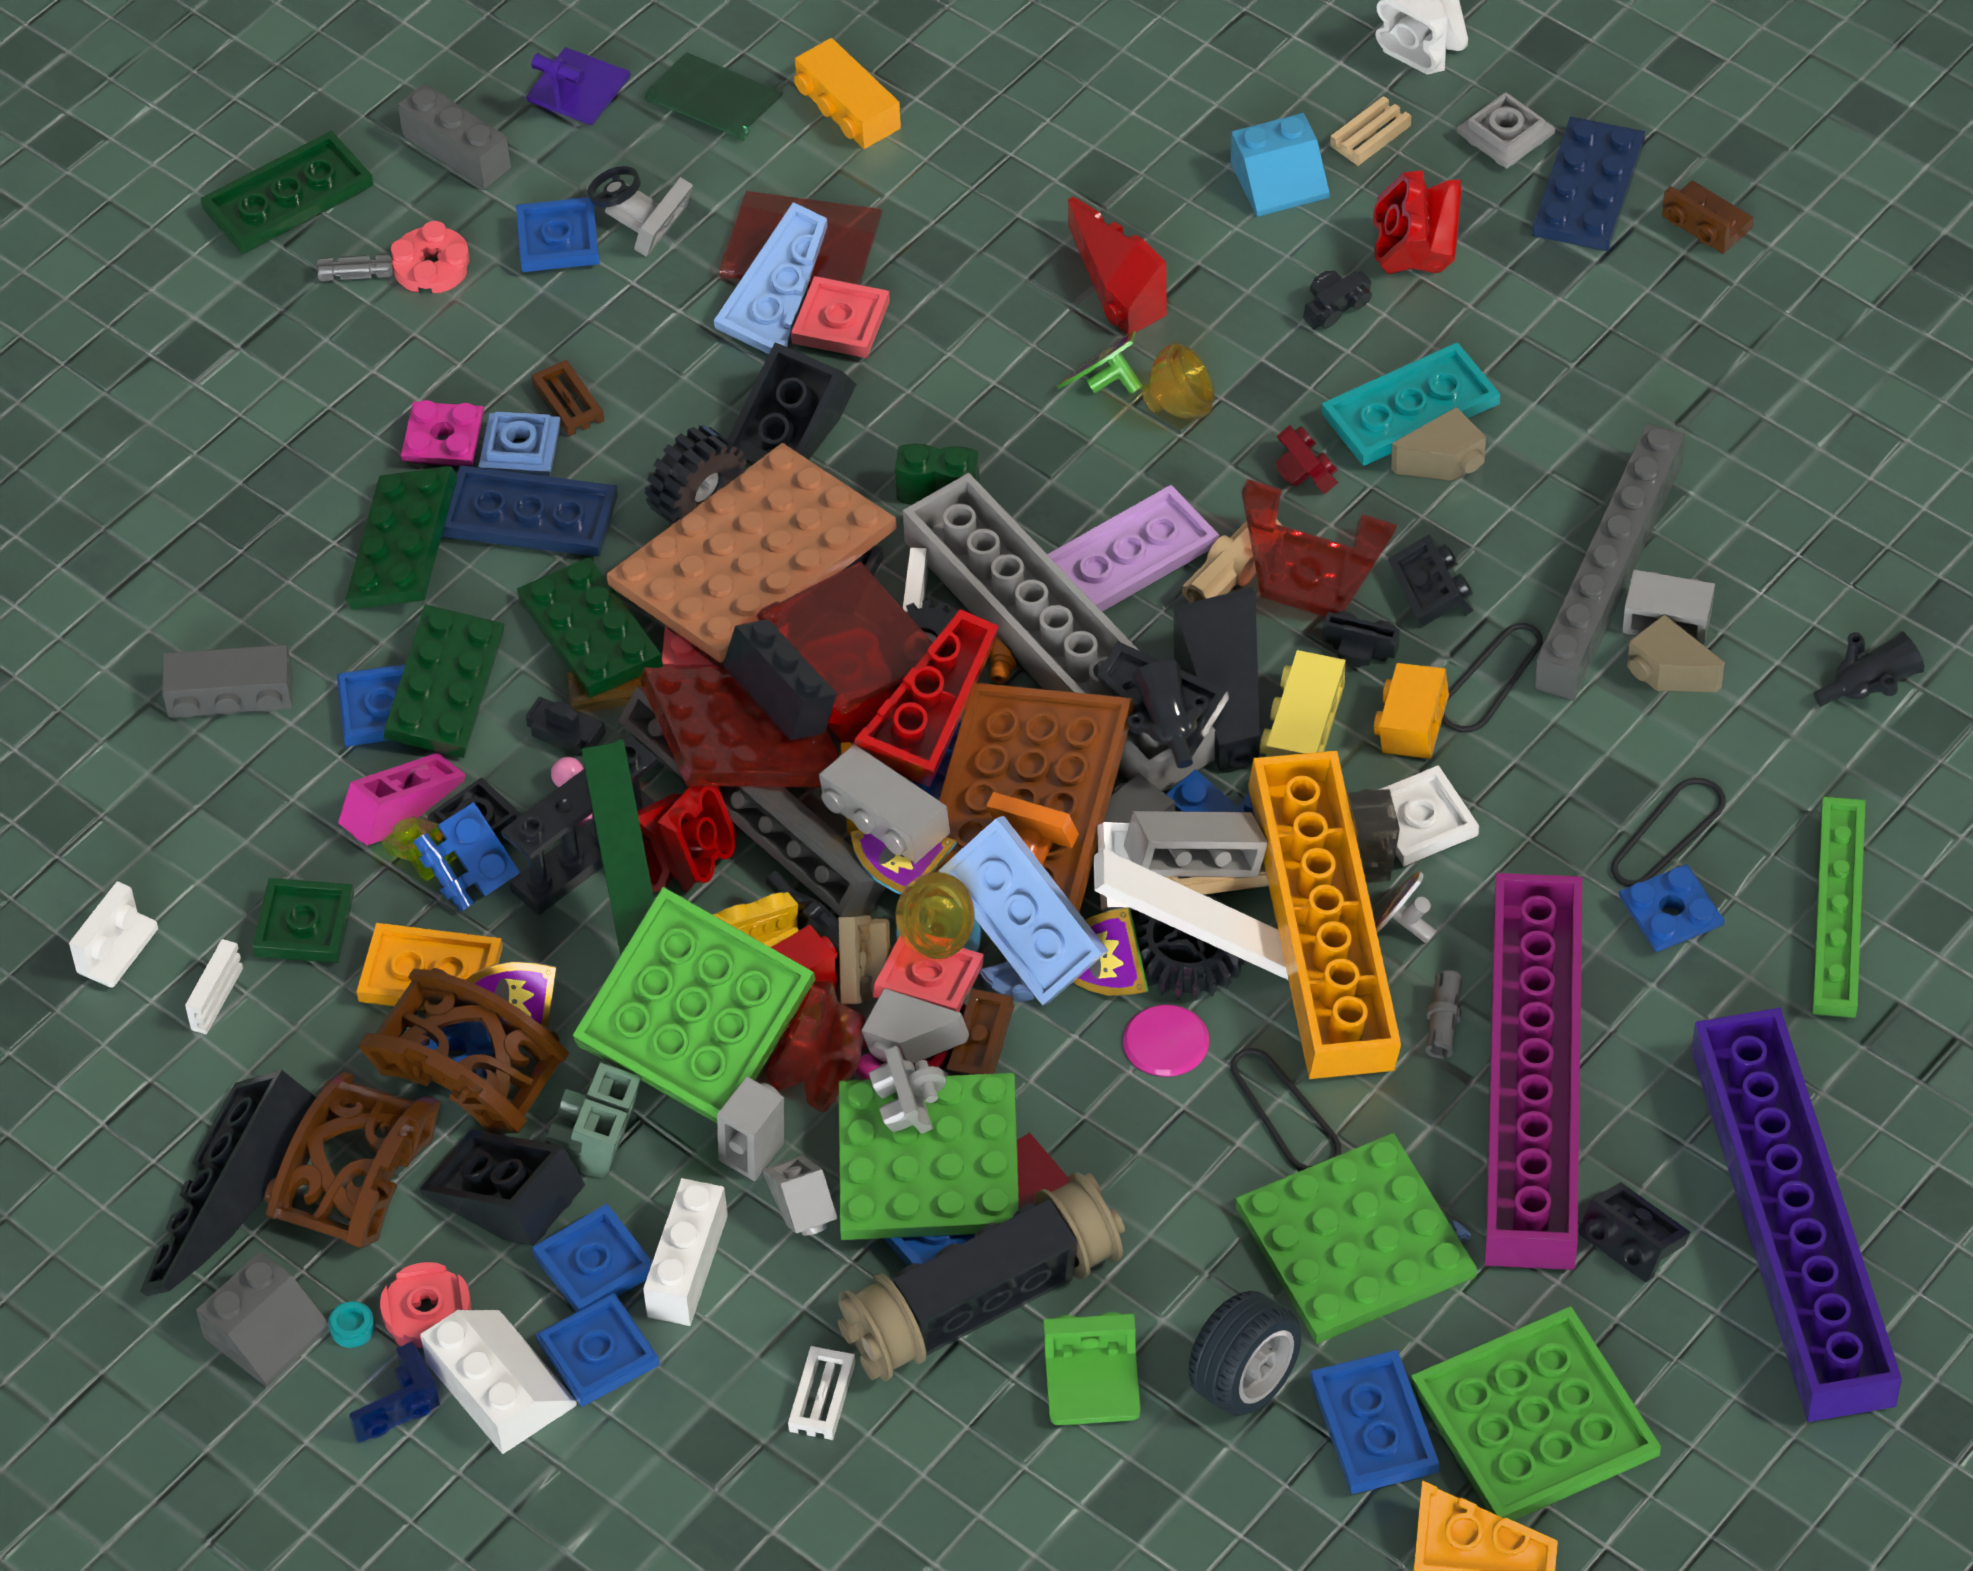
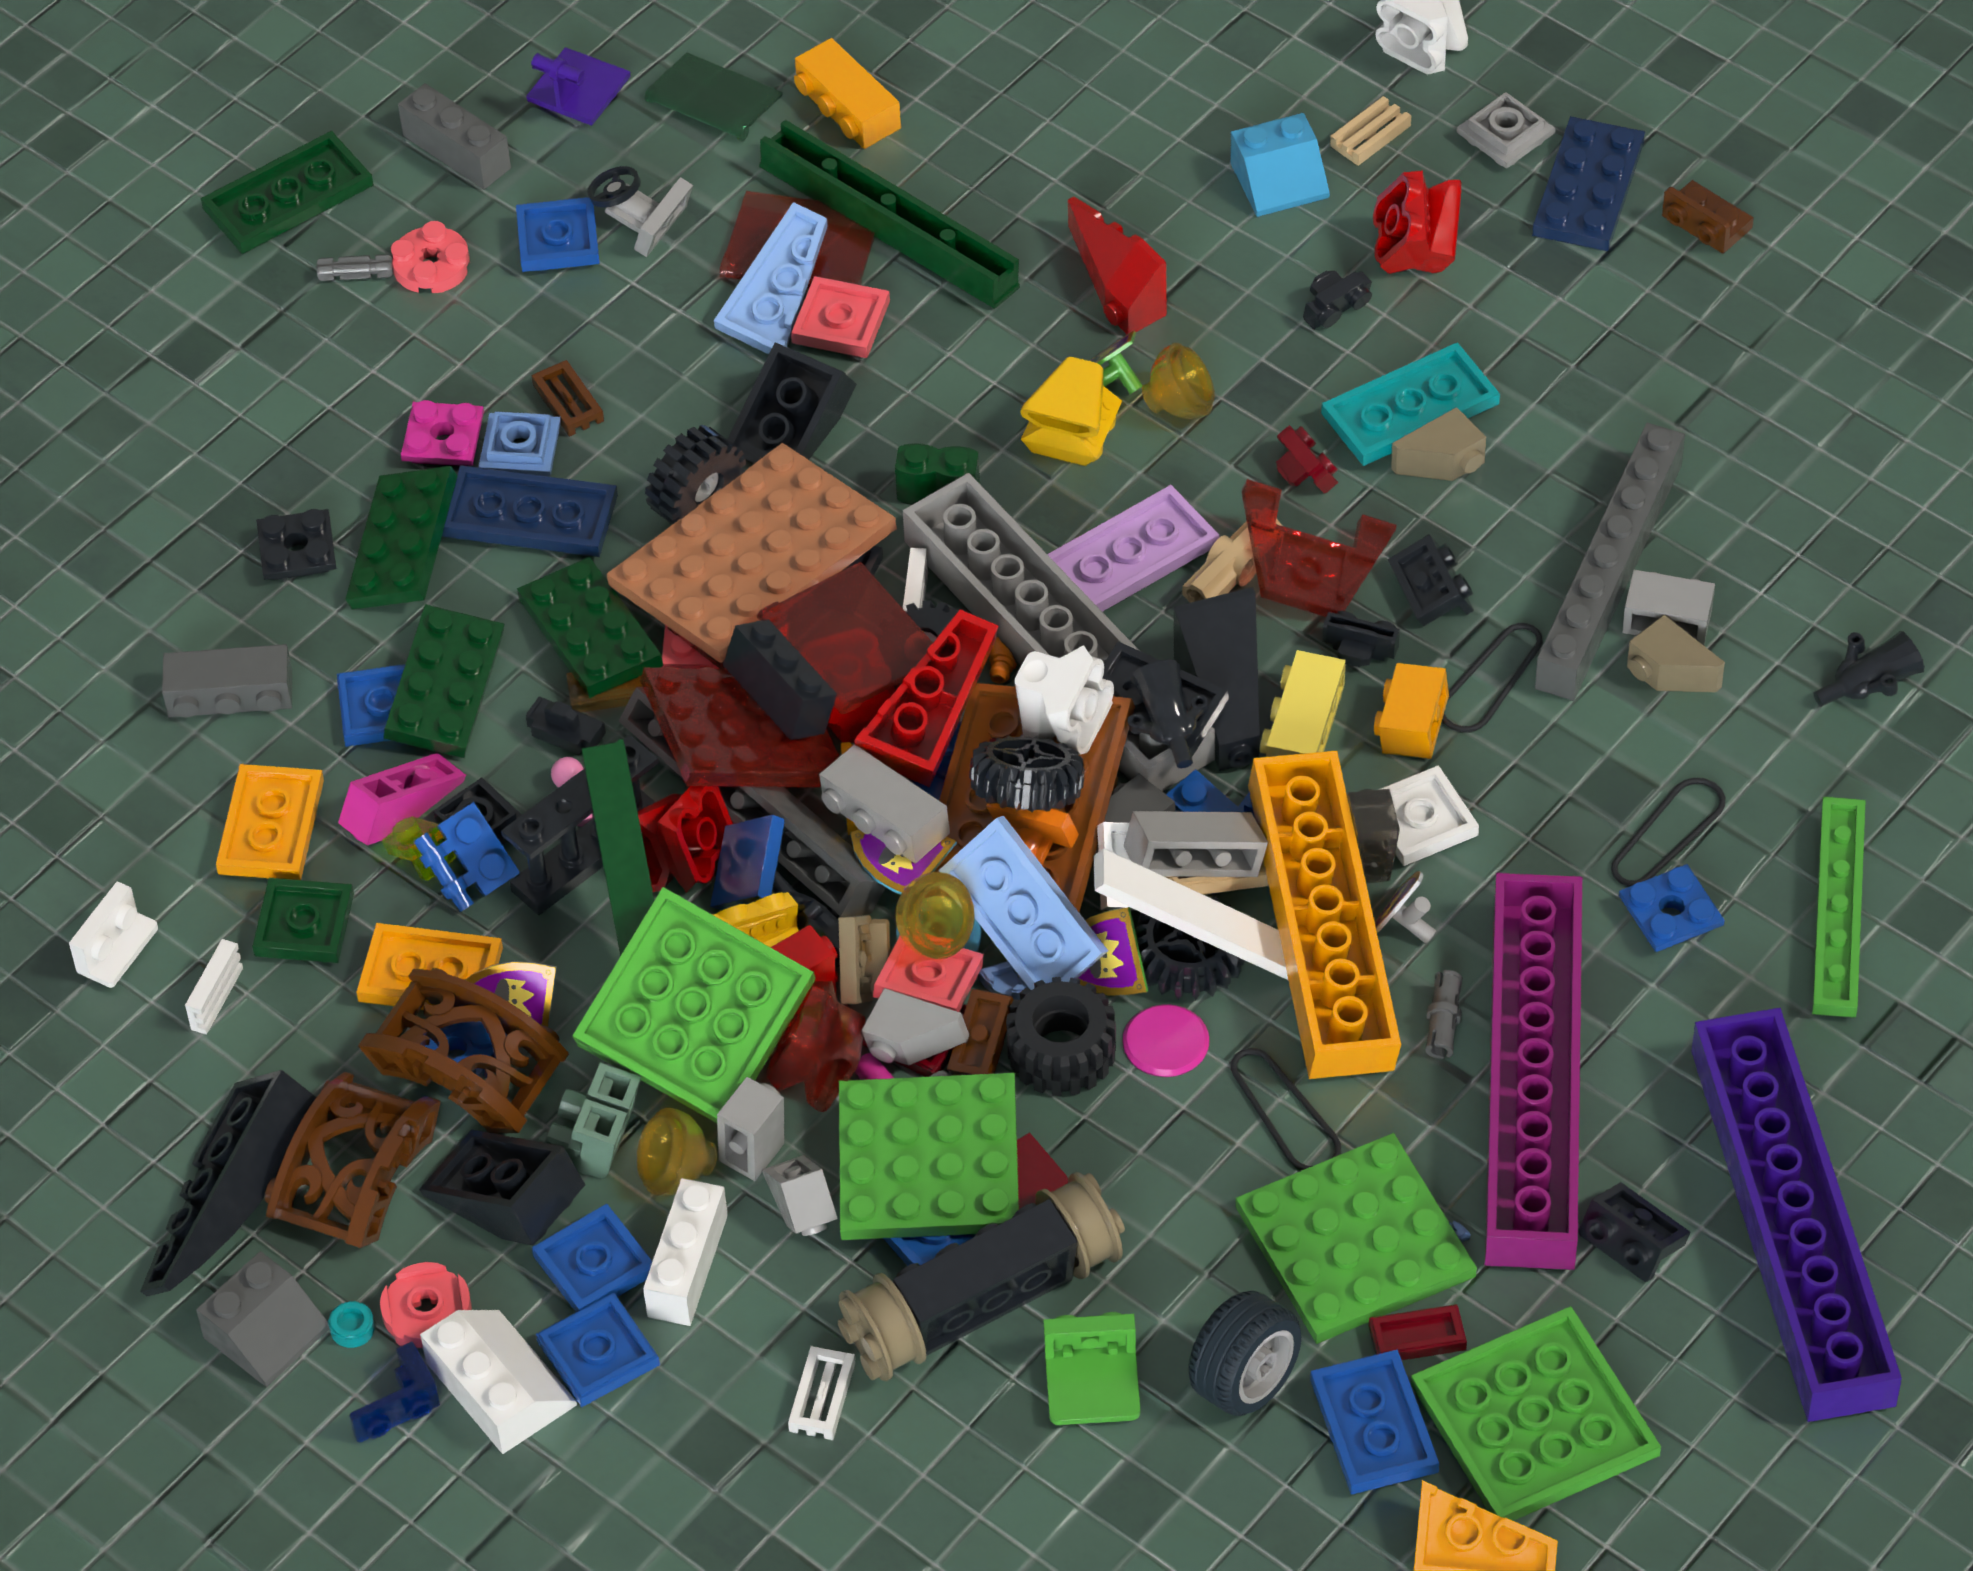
light grey hips [869,1046,946,1134] -> none
none -> light orange plate [216,764,324,880]
none -> black piece [256,509,337,580]
none -> clear yellow piece [637,1108,717,1196]
none -> blue tile [710,815,785,911]
none -> dark green tile [759,120,1020,309]
none -> black gear [969,735,1085,812]
none -> black tyre [1006,977,1116,1096]
none -> white piece [1014,645,1114,755]
none -> yellow piece [1020,357,1122,466]
none -> dark red tile [1369,1304,1467,1360]

